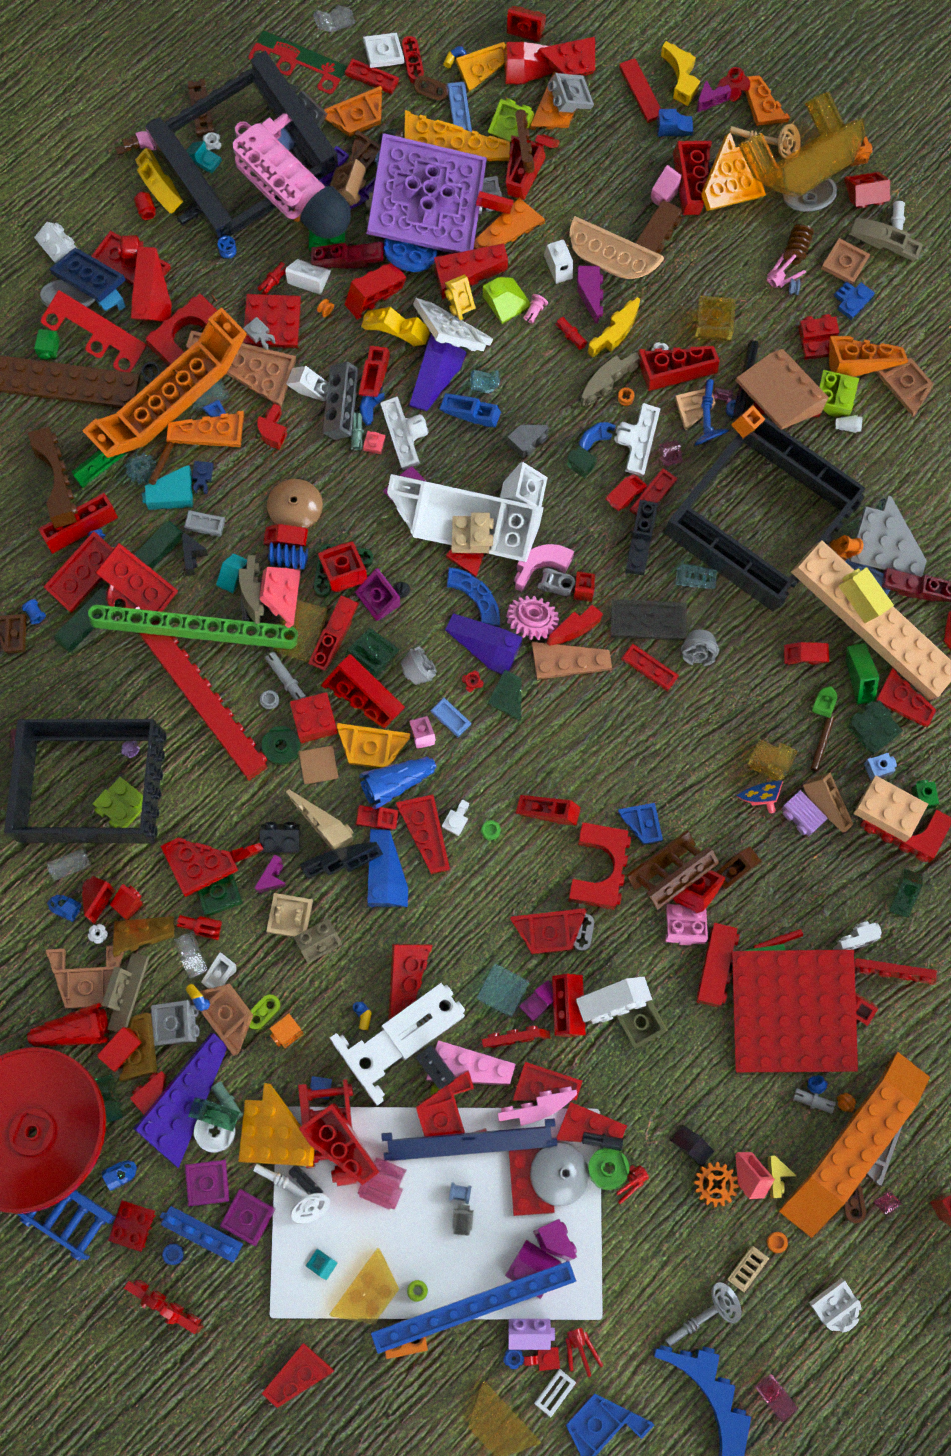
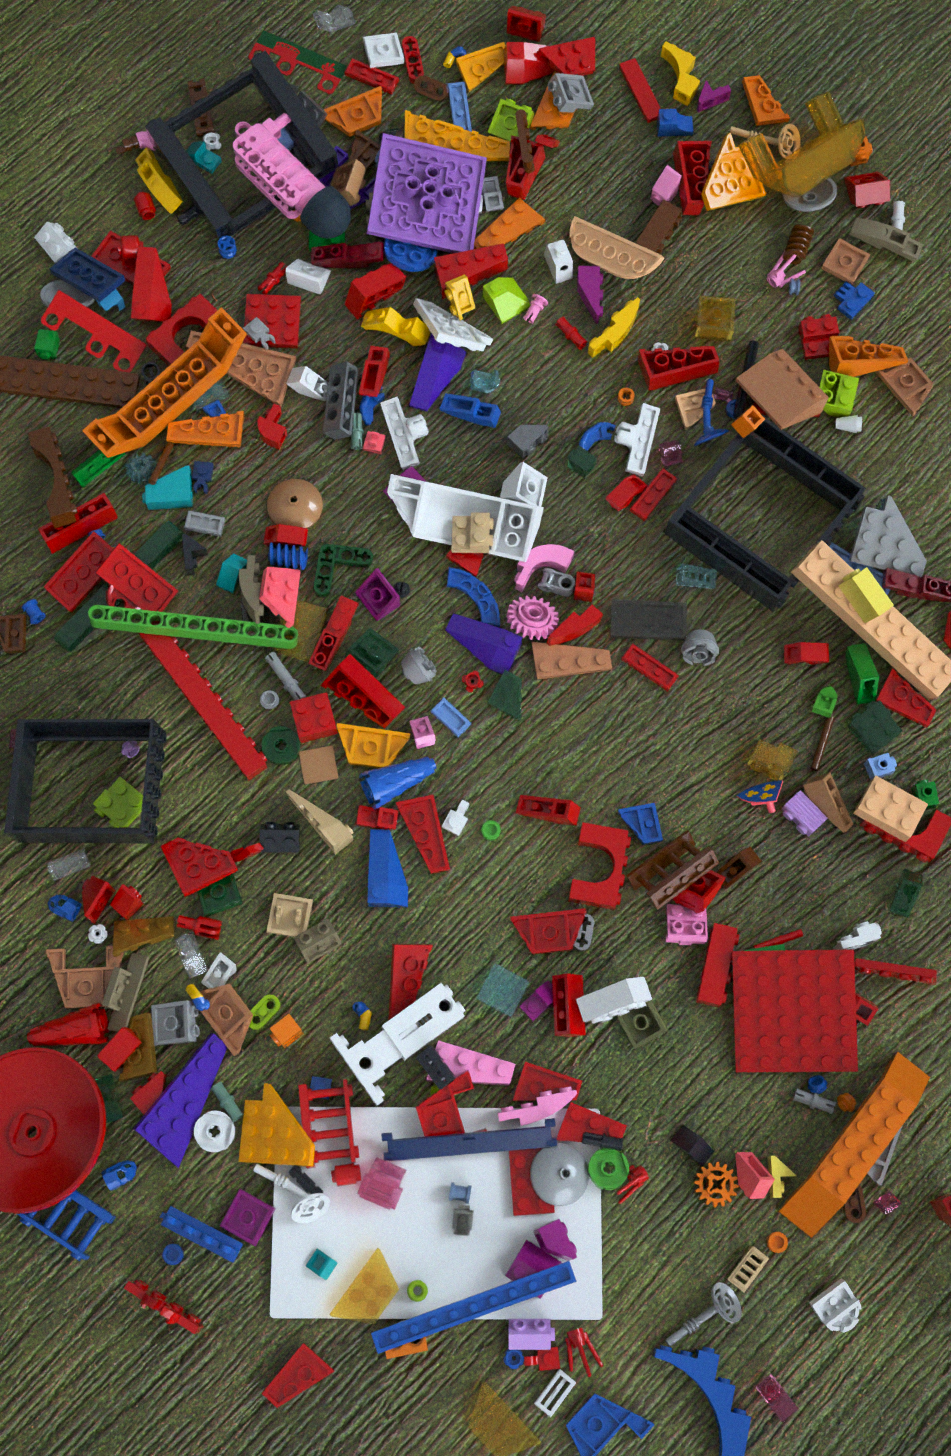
red hinge [108,1200,156,1252] -> none
magenta tile [185,1160,230,1207] -> none
clear green arch [188,1097,240,1132] -> none
magenta slope [255,854,286,894] -> none
red wedge [298,1104,380,1185] -> none
black slope [300,842,383,879] -> none
orange bush [317,298,334,317] -> none
red slope [317,541,367,592] -> none
red tile [475,191,514,214] -> none
red wing [482,1026,551,1048] -> none
dark tan slope [581,352,640,407] -> none
black slope [625,499,658,576] -> none
red plate [717,67,750,102] -> none
orange piece [828,535,863,561] -> none

